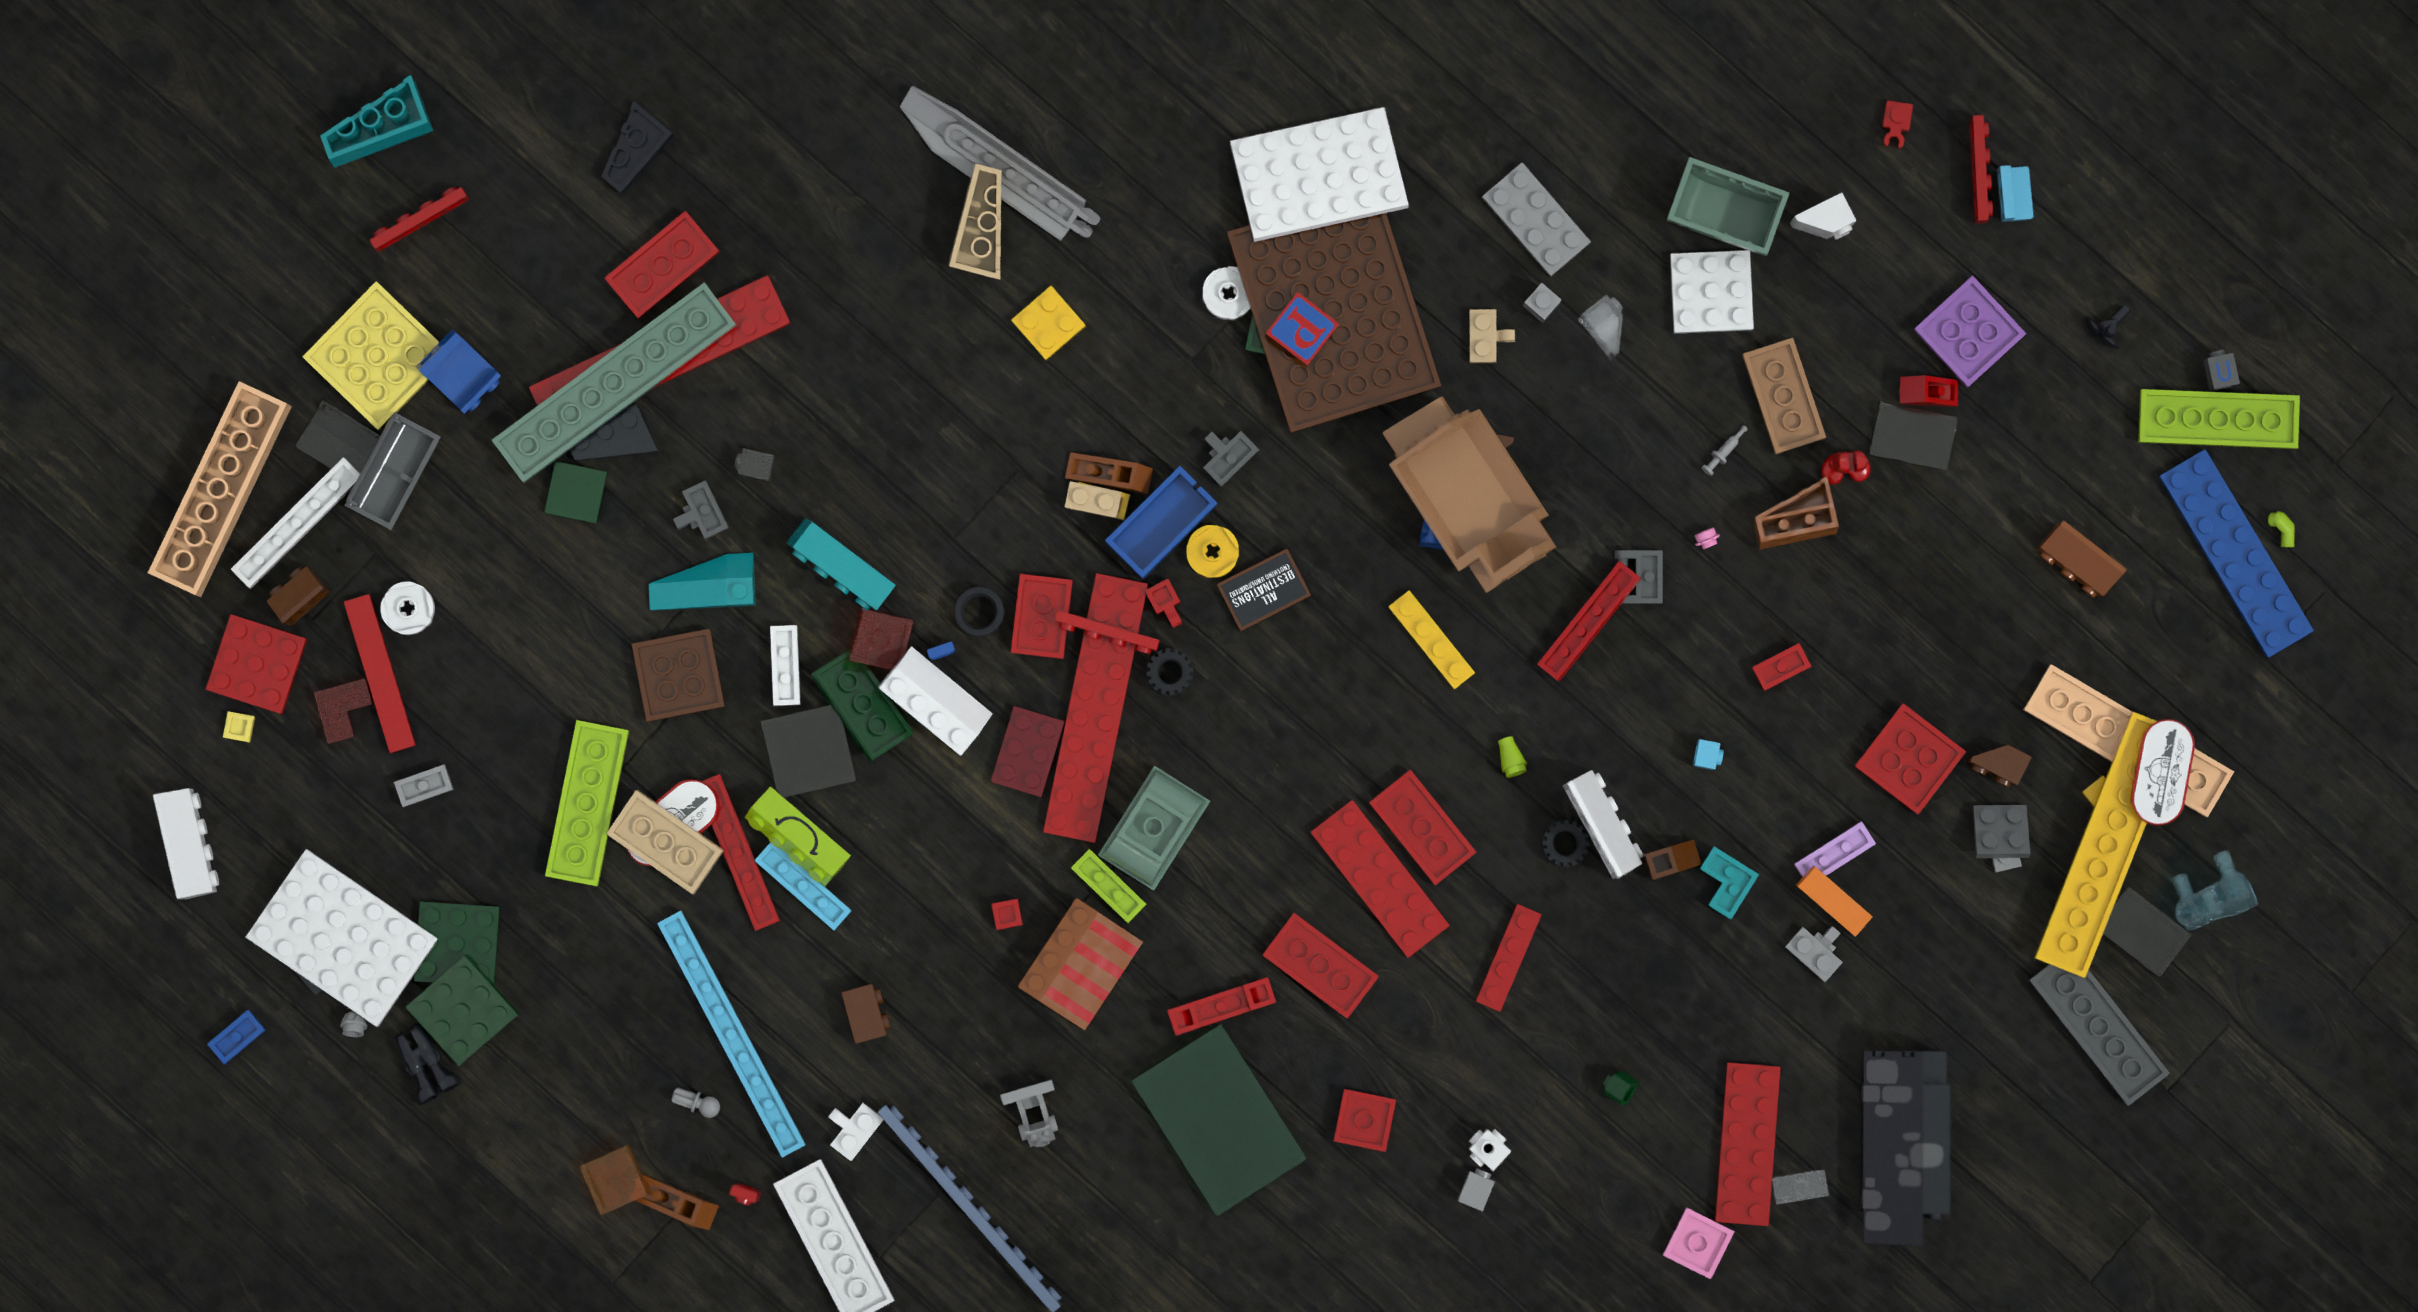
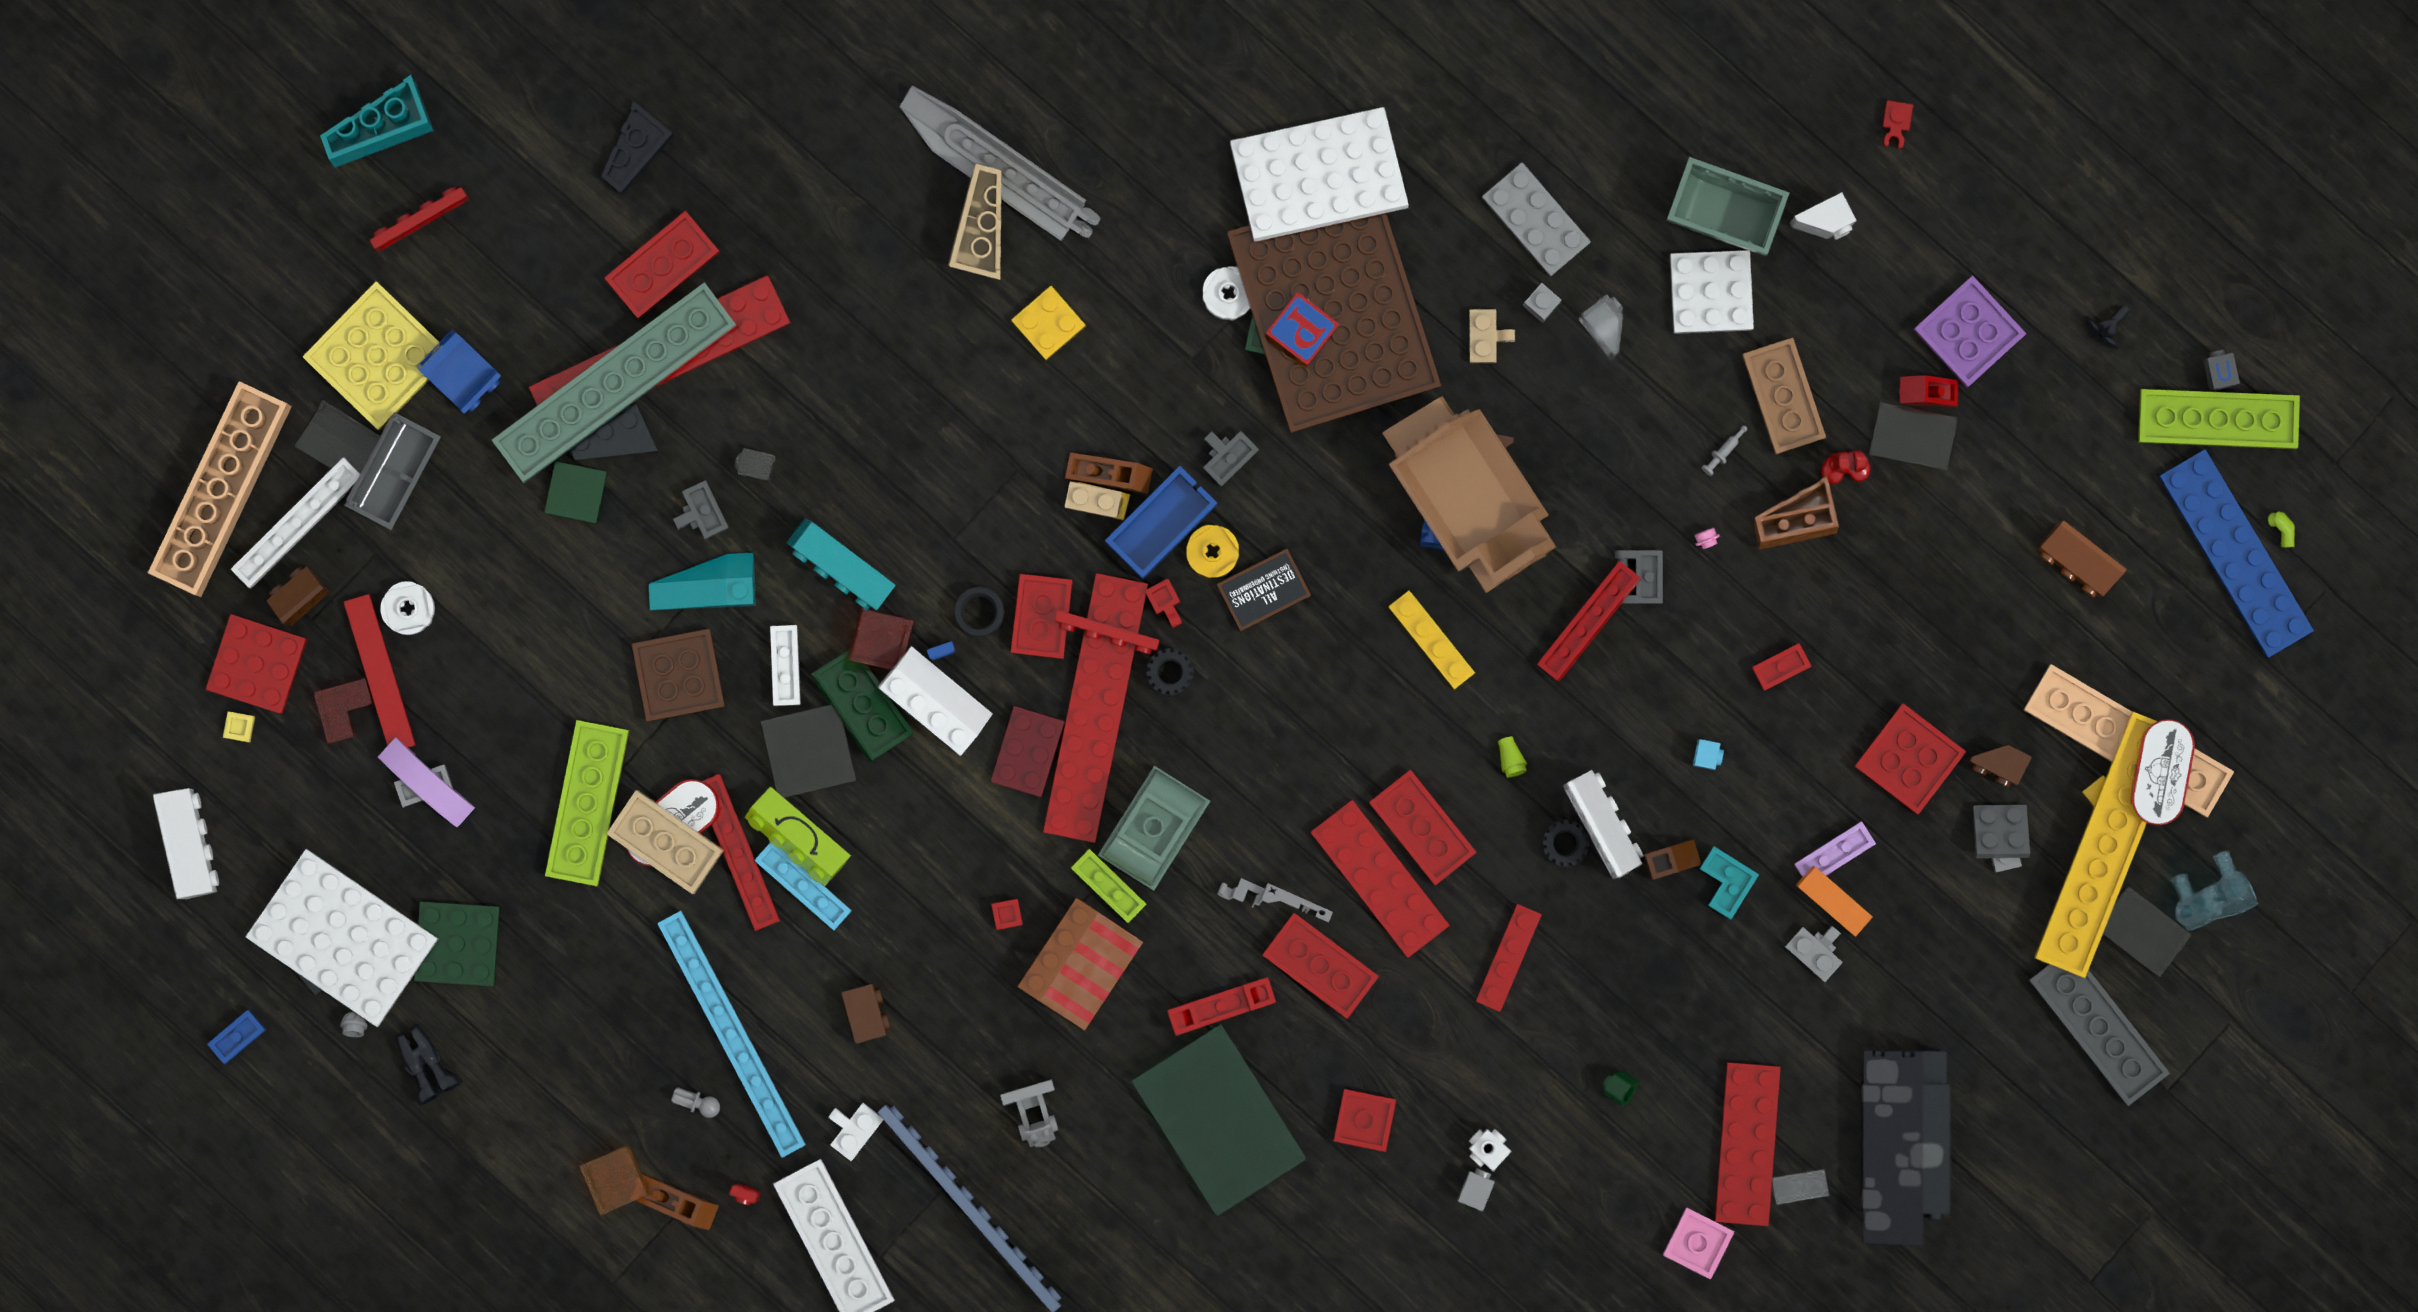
dark green plate [406,954,519,1066] -> none
red plate [1970,115,1993,224] -> none
medium azure panel [1997,165,2033,222] -> none
none -> lavender slope [378,737,475,827]
none -> light grey piece [1218,878,1333,922]

